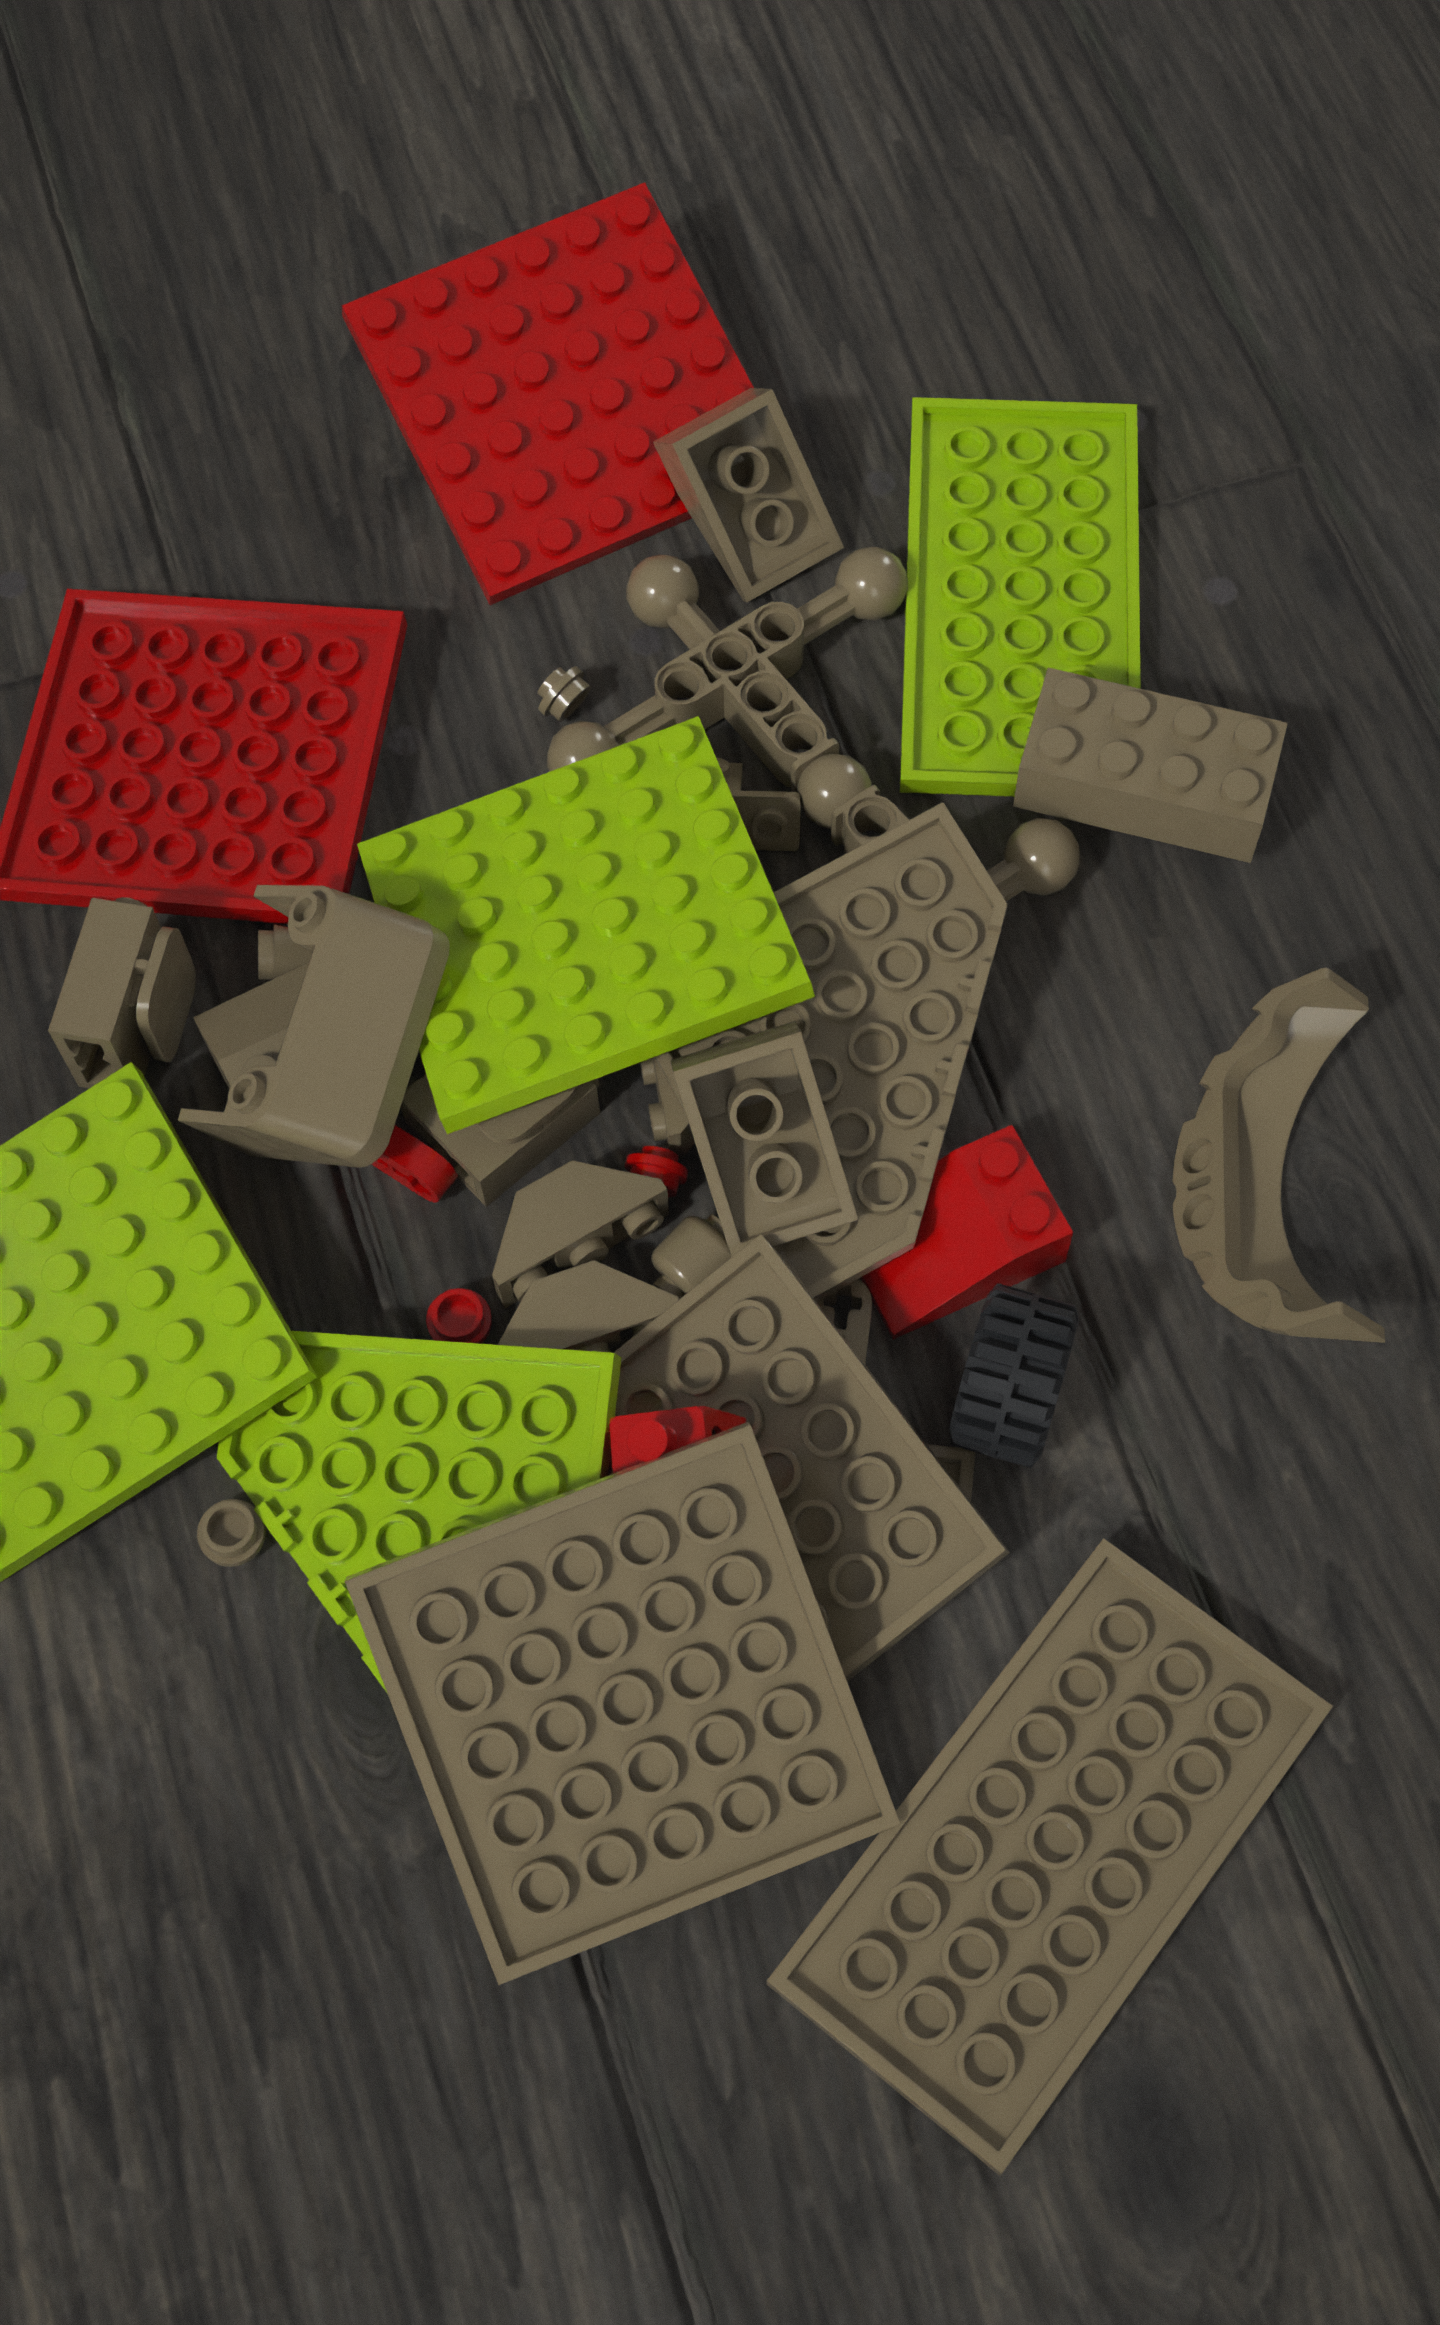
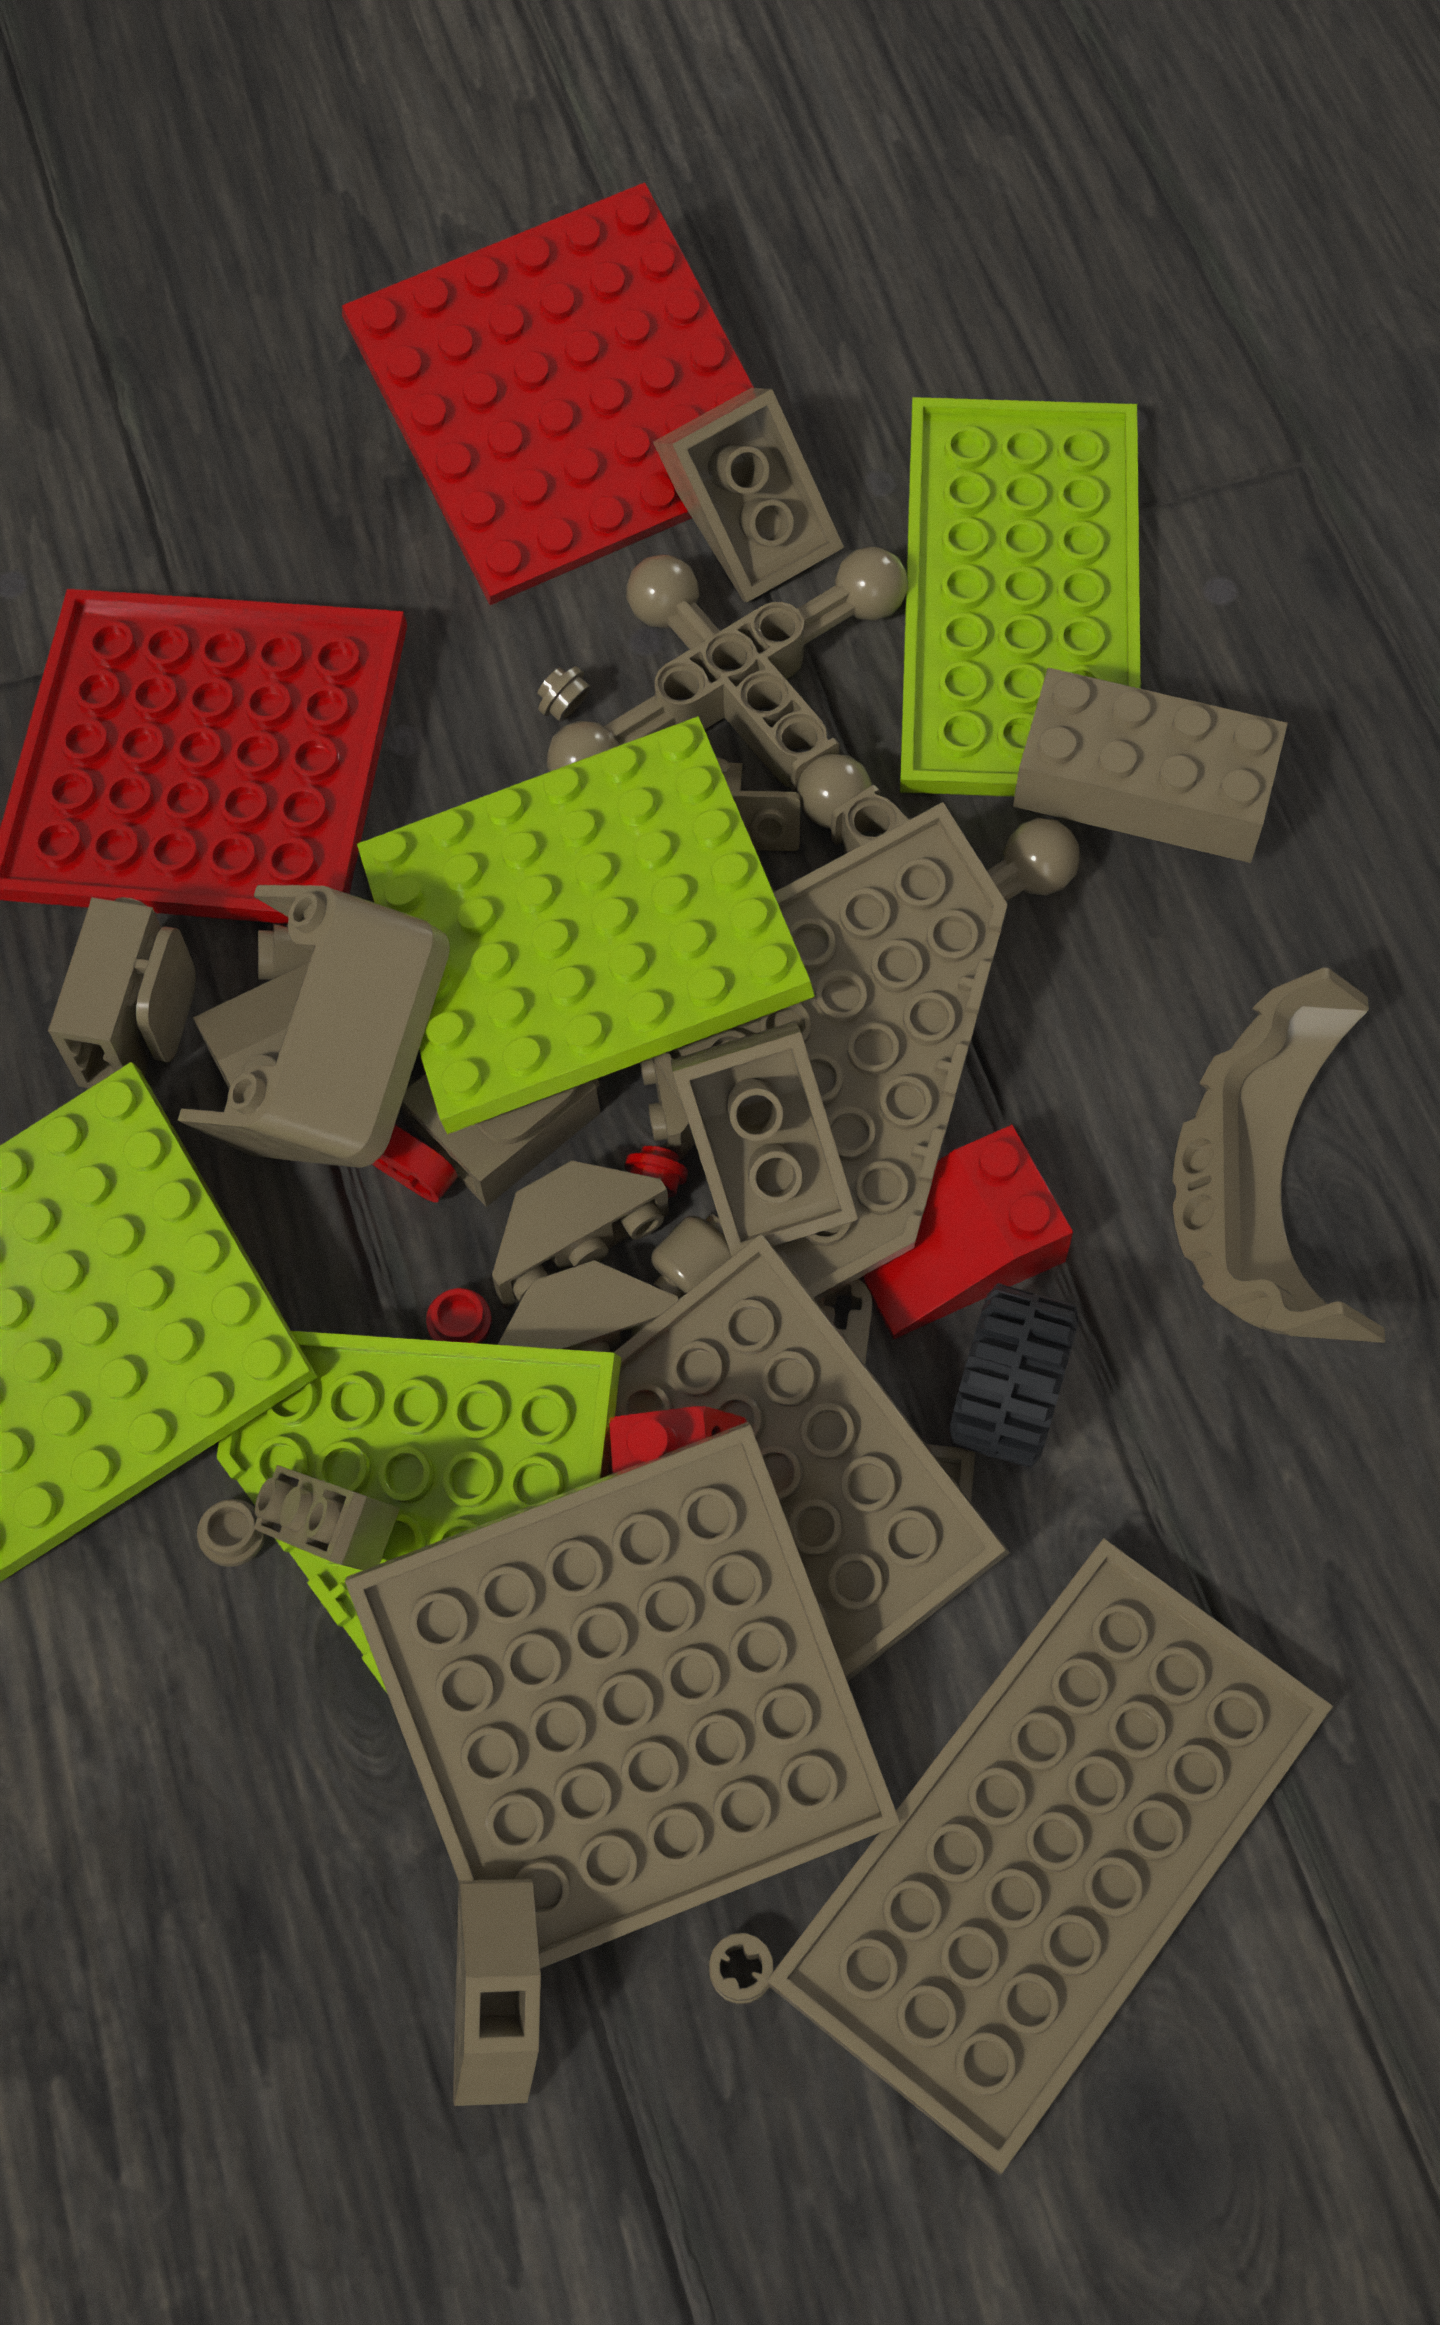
none -> dark tan slope [253,1465,400,1571]
none -> dark tan slope [453,1879,541,2106]
none -> dark tan bush [709,1933,773,2004]

